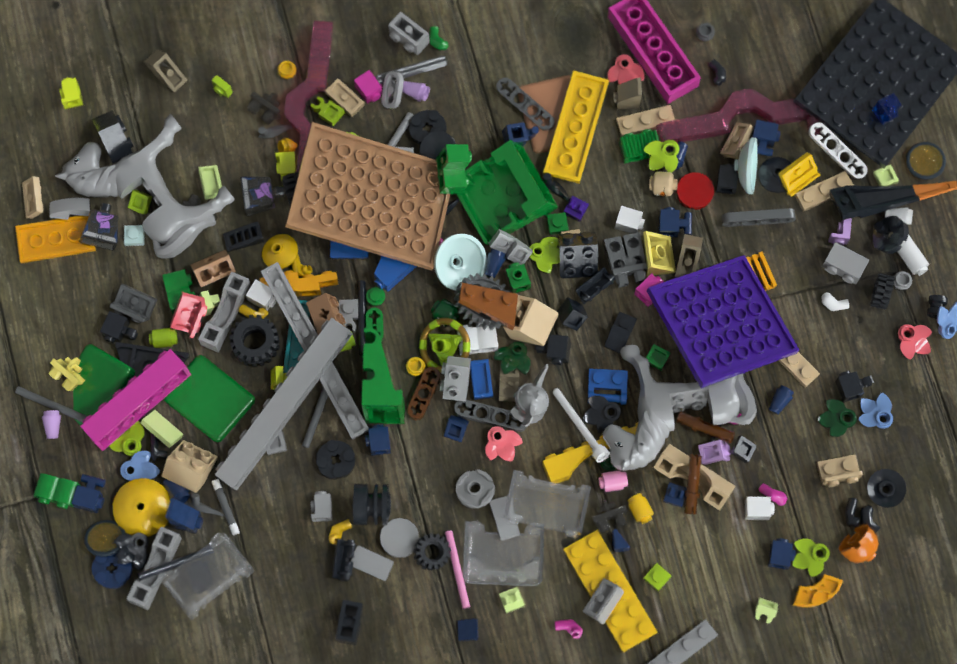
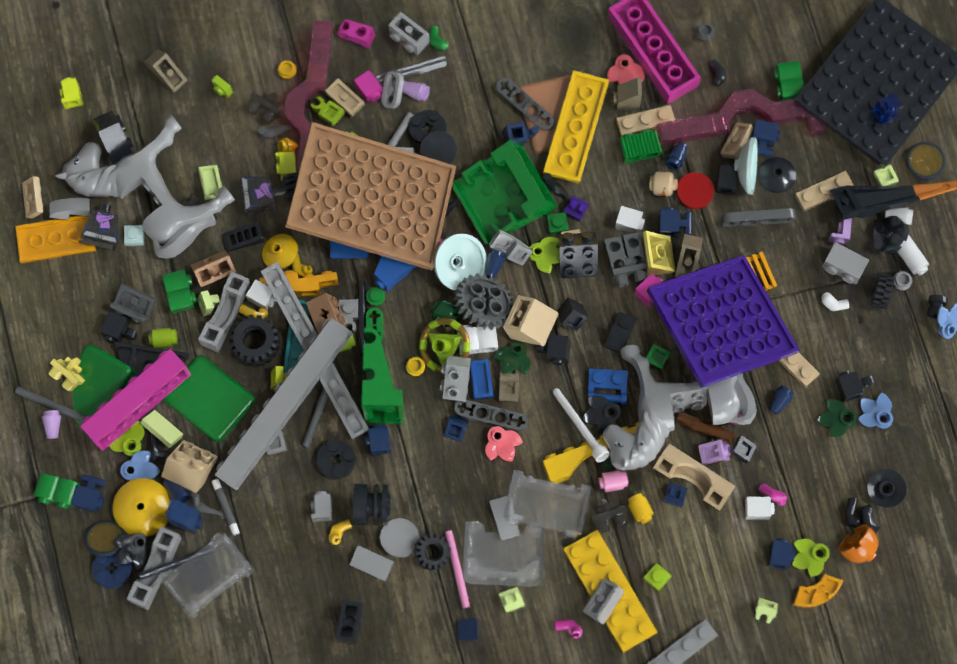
lime plate [128,190,152,215] -> none
coral bracket [170,292,207,338] -> none
black hinge [332,539,356,582] -> none
reddish brown beam [408,367,440,420] -> none
green brick [436,144,472,194] -> none
light grey tile [456,470,495,508] -> none
dark orange wing [458,283,518,331] -> none
green brick [506,262,531,294] -> none
light grey helmet [510,364,549,427] -> none
black hinge [575,267,615,304] -> none
dark blue slope [611,529,630,552] -> none
lime plate [644,139,679,173] -> none
reddish brown pin [684,454,702,514] -> none
yellow plate [778,152,821,197] -> none
white beam [808,123,867,179] -> none
tan bracket [816,455,863,487] -> none
coral plate [898,324,932,360] -> none
none -> dark pink leg [337,19,375,49]
none -> green brick [773,61,804,102]

